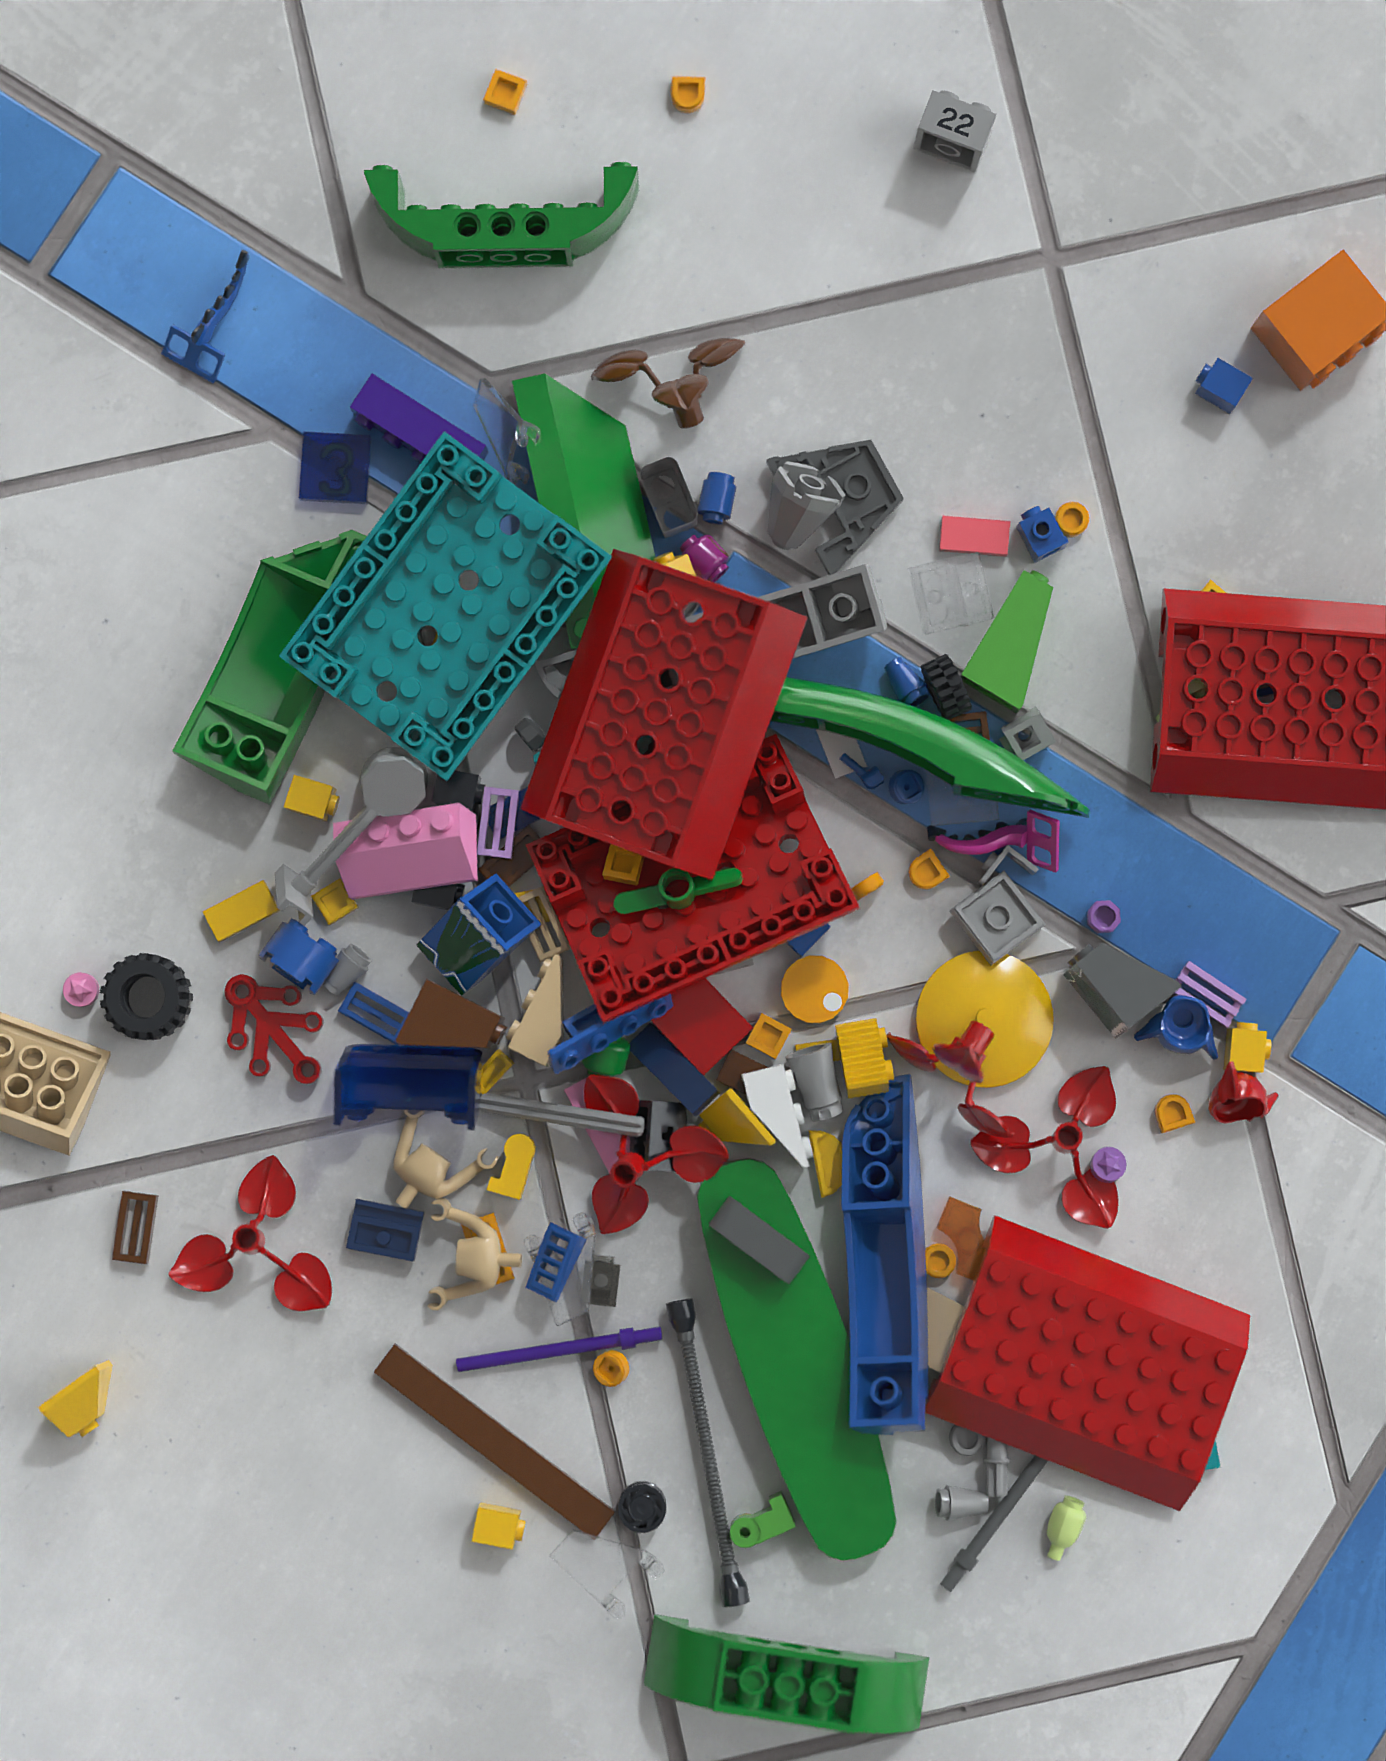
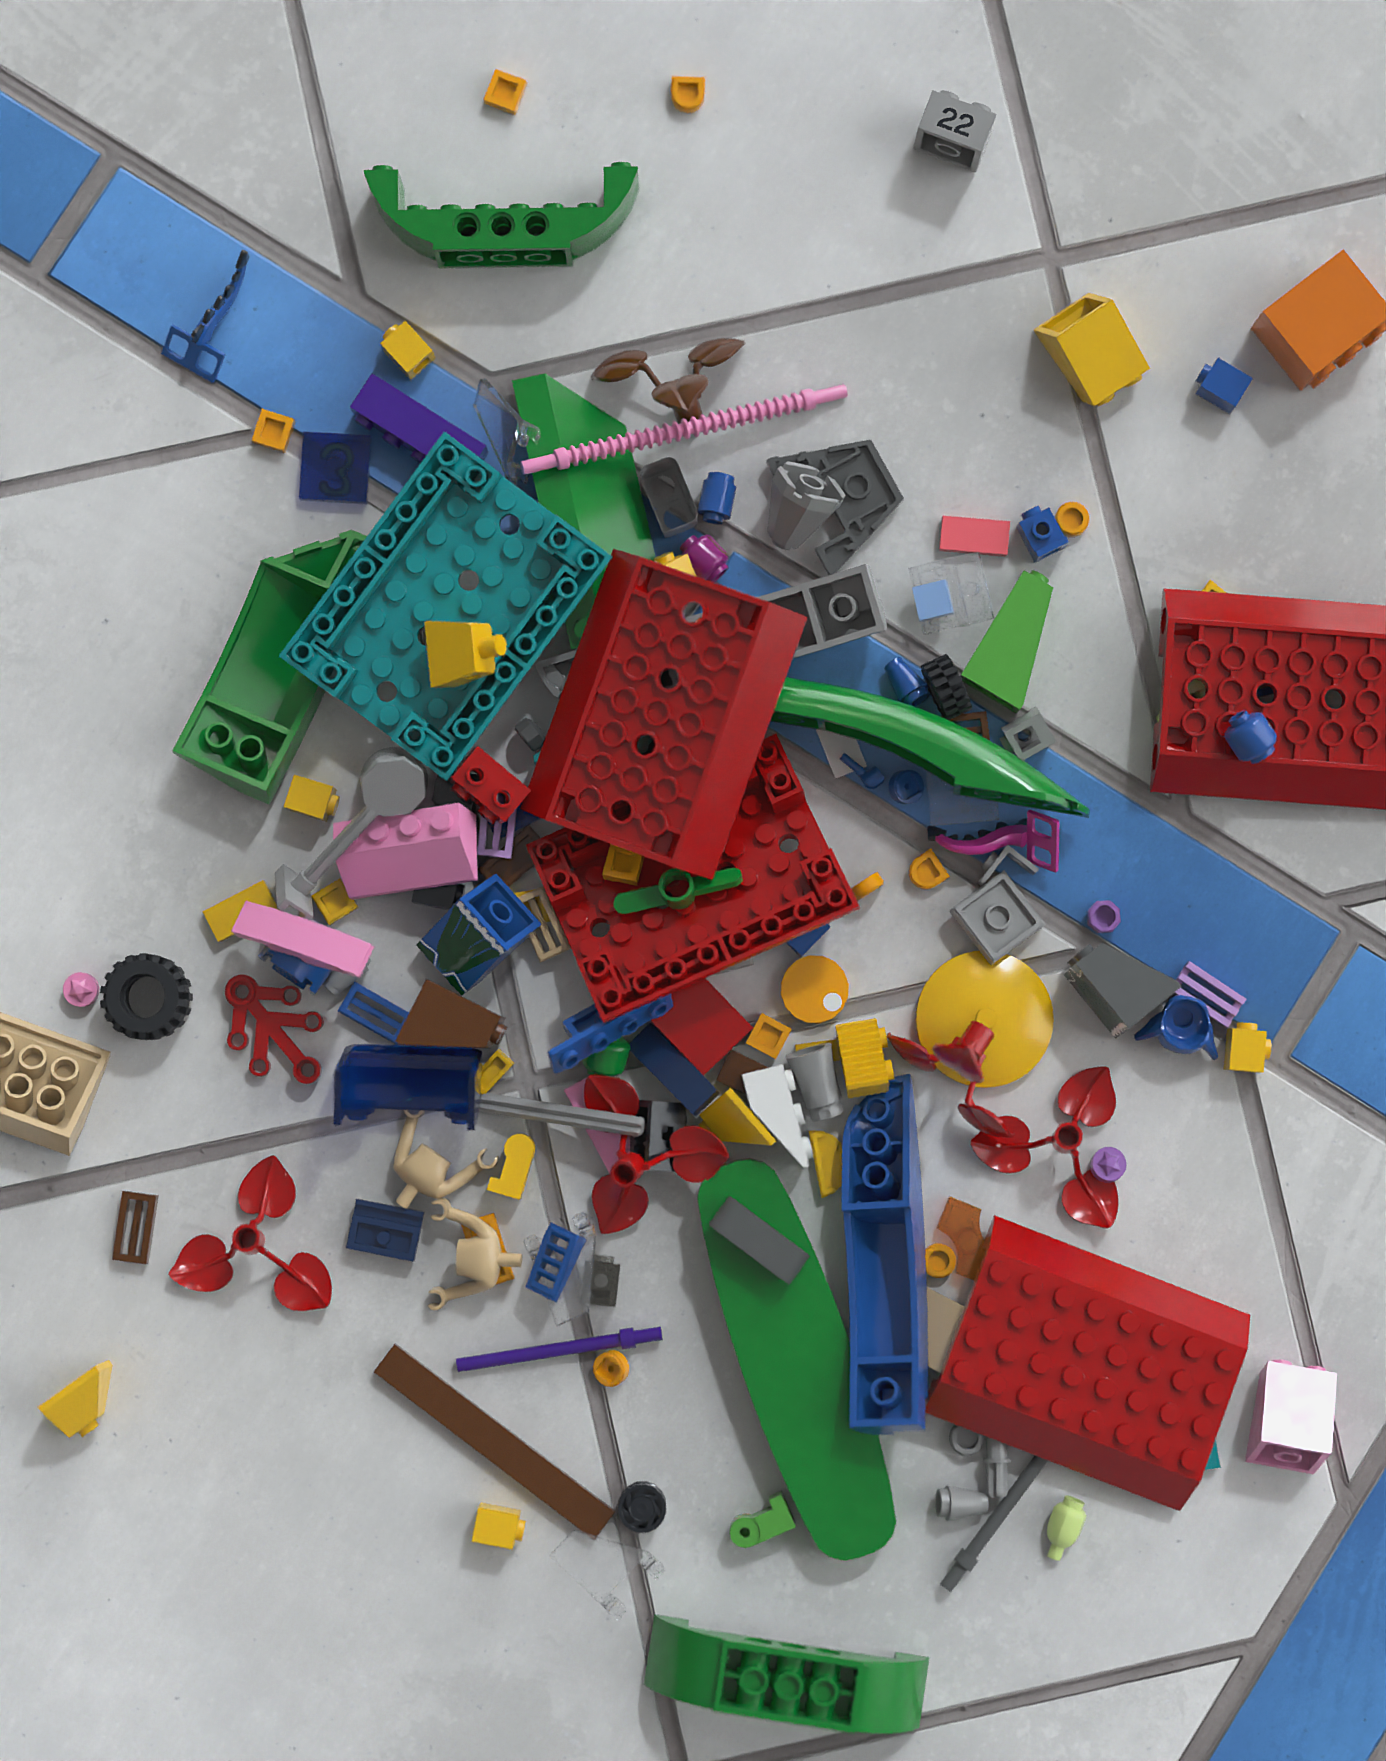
tan slope [506,954,564,1067] -> none
dark grey hose [666,1298,750,1607] -> none
light orange tile [1155,1094,1195,1133] -> none
red piece [1208,1061,1279,1124] -> none
none -> bright pink slope [231,901,374,978]
none -> light orange tile [251,409,296,453]
none -> yellow brick [380,321,435,381]
none -> yellow torso [424,621,507,688]
none -> red brick [448,746,531,824]
none -> bright pink hose [520,384,847,475]
none -> light blue tile [912,579,954,622]
none -> yellow slope [1034,293,1150,406]
none -> blue head [1224,710,1277,764]
none -> slope [1245,1359,1337,1474]

